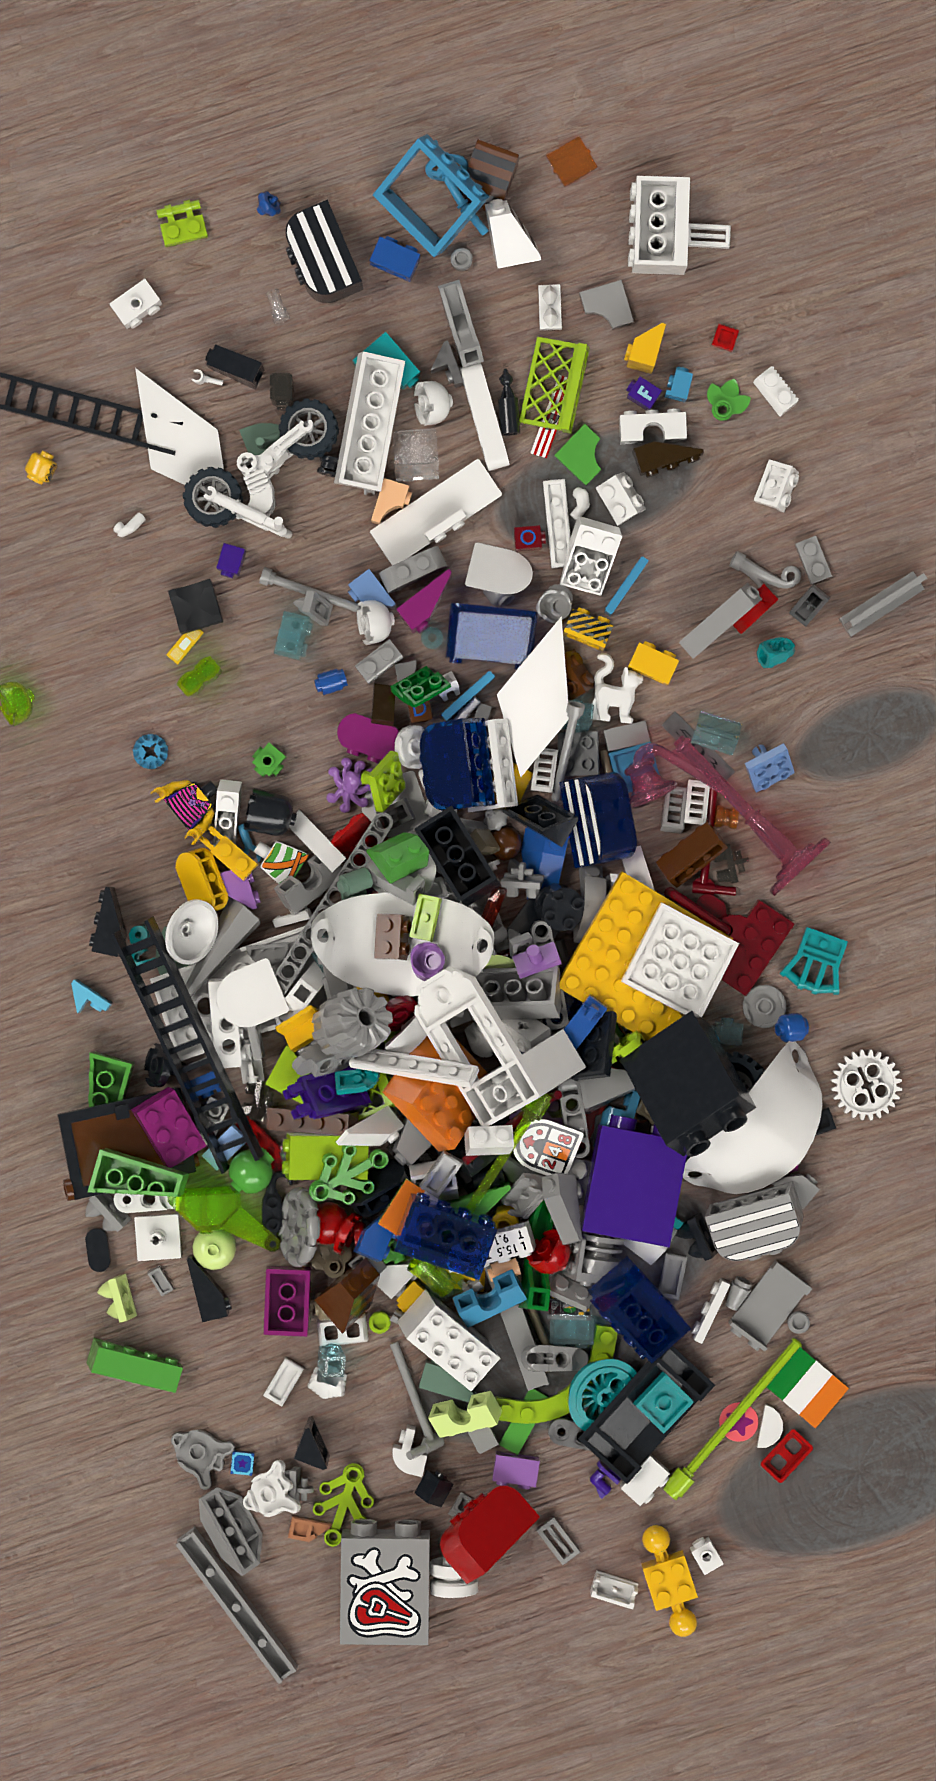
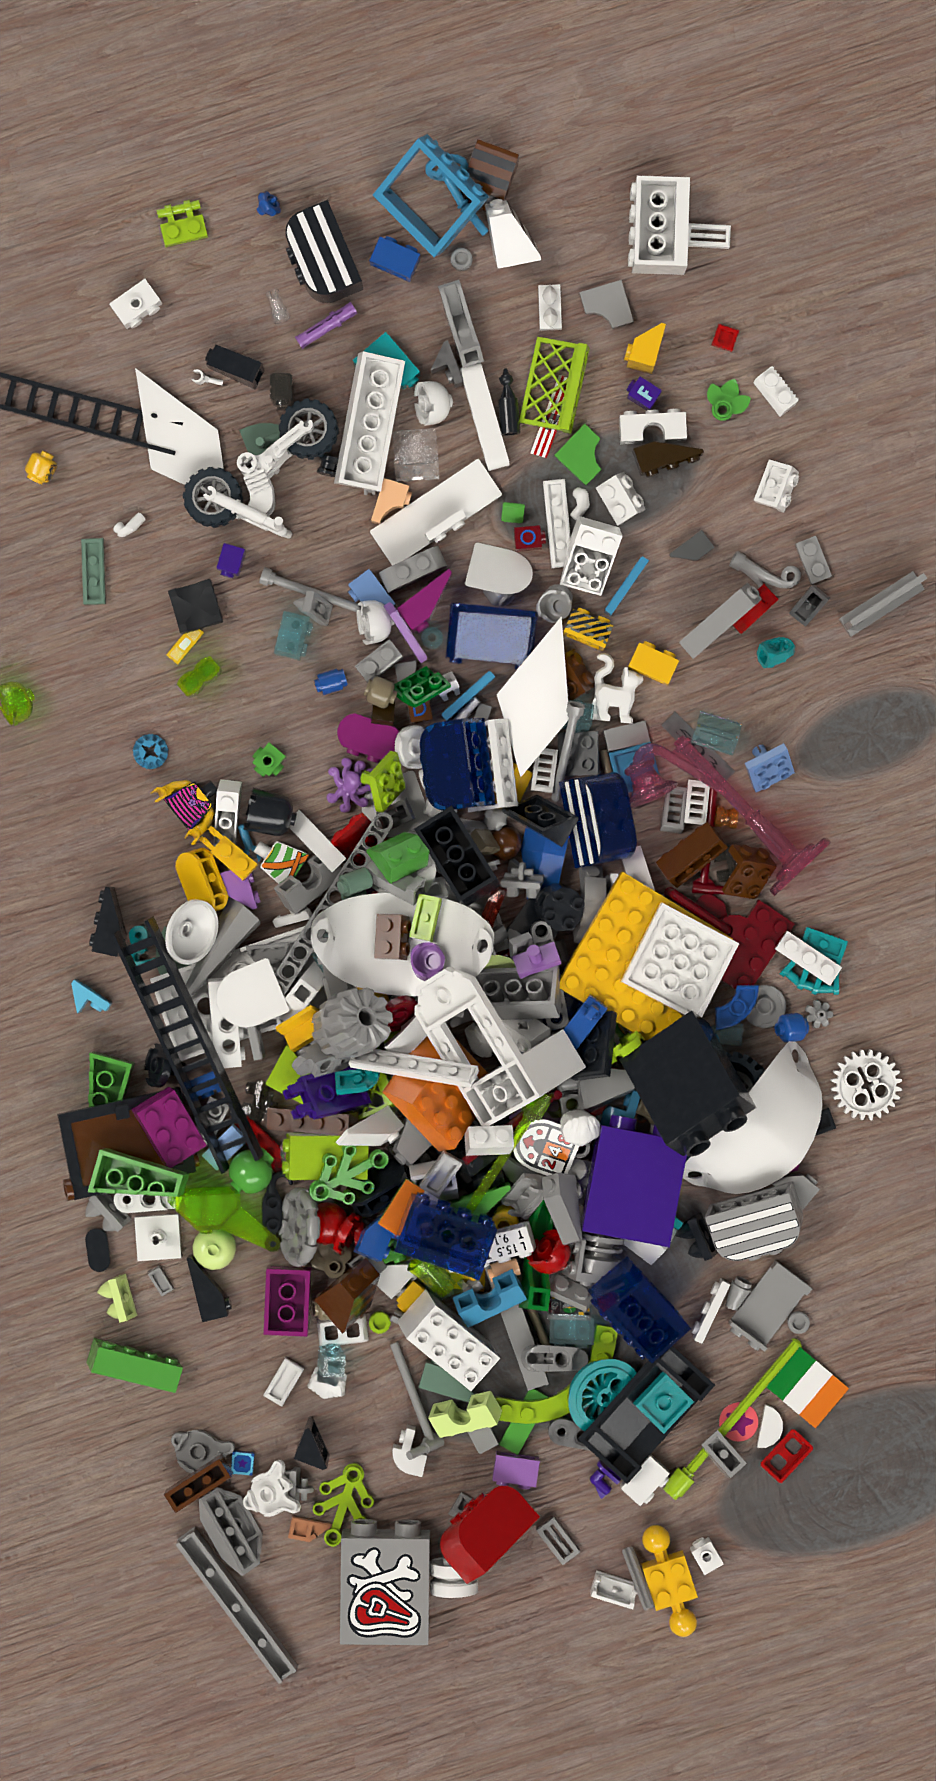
white hinge [240,1039,265,1084] -> none
black brick [414,1470,454,1507] -> none
clear orange piece [546,136,597,187] -> none
light grey tile [657,1252,688,1300] -> none
dark azure brick [664,367,693,403] -> none
none -> sand green tile [81,538,106,605]
none -> reddish brown brick [164,1454,233,1513]
none -> medium lavender pin [295,302,358,349]
none -> dark tan head [363,676,397,708]
none -> medium lavender tile [383,602,427,663]
none -> bright green slope [501,502,525,524]
none -> white hair [560,1110,600,1146]
none -> light grey axle [622,1546,655,1610]
none -> dark grey tile [669,530,715,561]
none -> light grey slope [701,1430,747,1478]
none -> blue tile [715,985,759,1030]
none -> reddish brown bracket [722,844,777,899]
none -> white plate [775,931,842,986]
none -> light grey plant [805,1000,833,1029]

